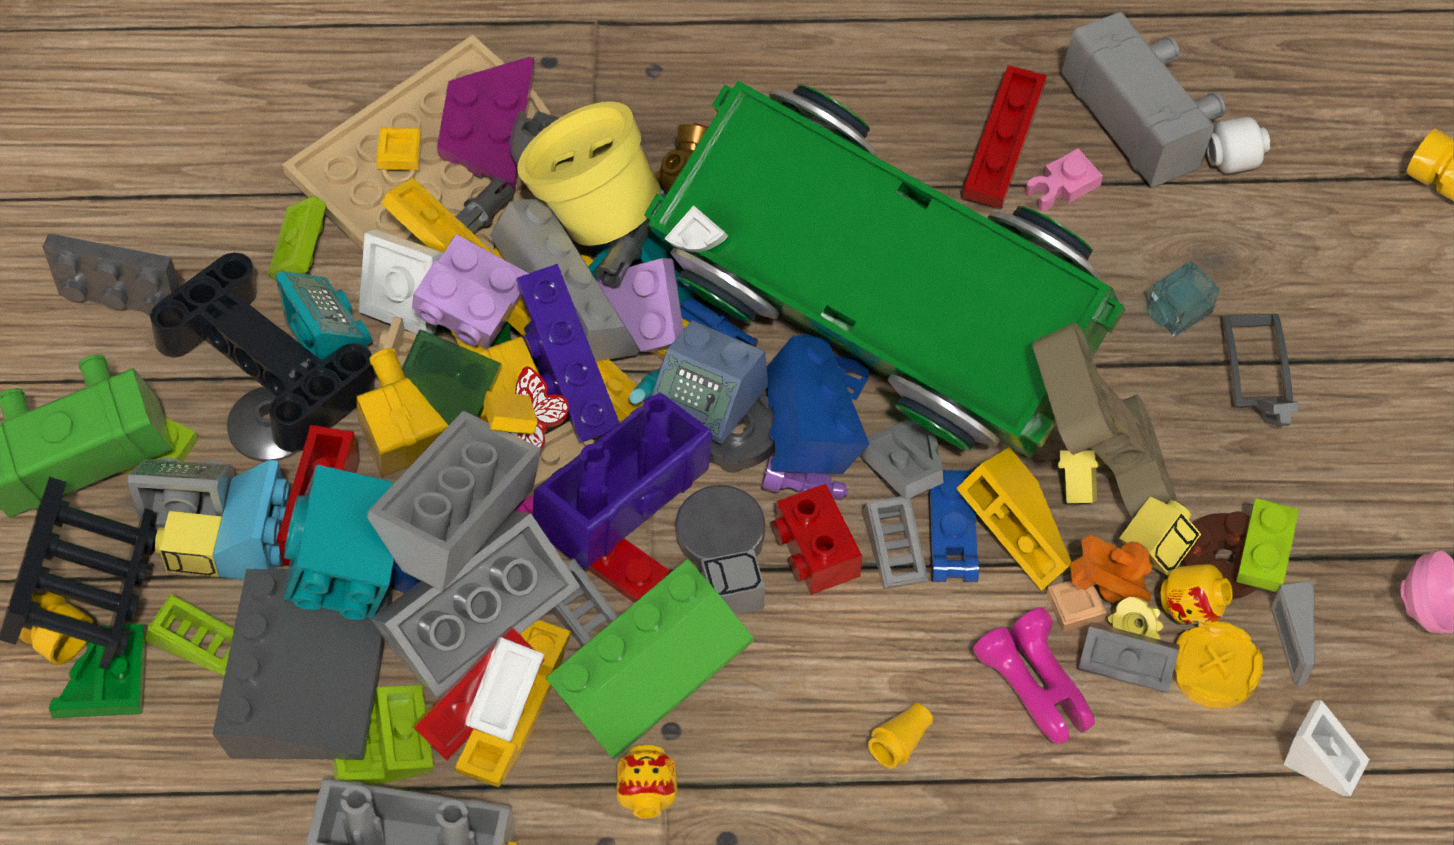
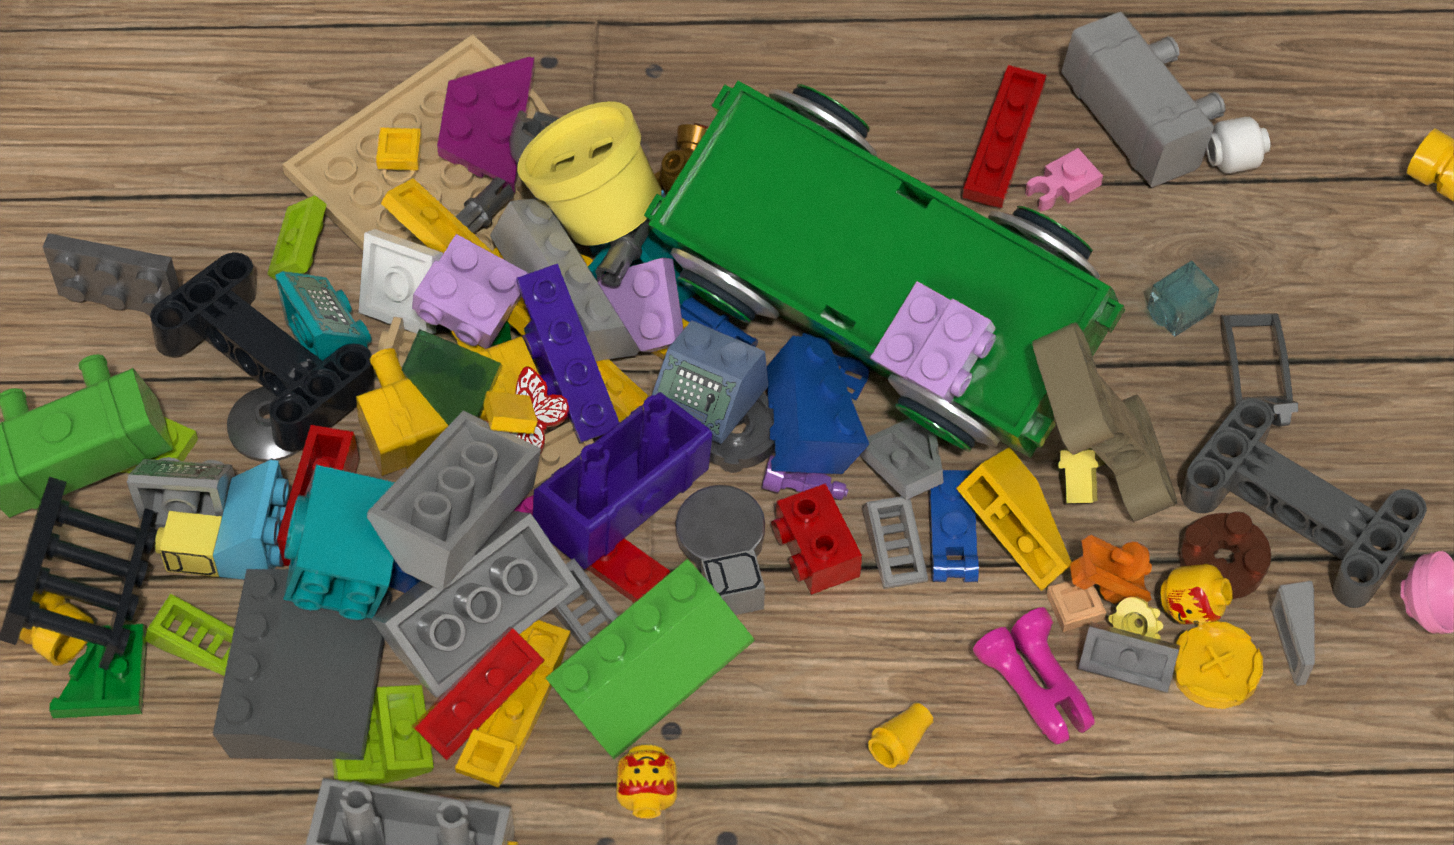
white tile [465,637,544,742] -> none
teal piece [629,366,662,404] -> none
white tile [665,206,728,252] -> none
light yellow brick [1119,496,1201,576] -> none
lime plate [1236,498,1299,592] -> none
white slope [1283,700,1370,796] -> none
none -> lavender plate [870,281,996,404]
none -> dark grey beam [1181,398,1427,608]

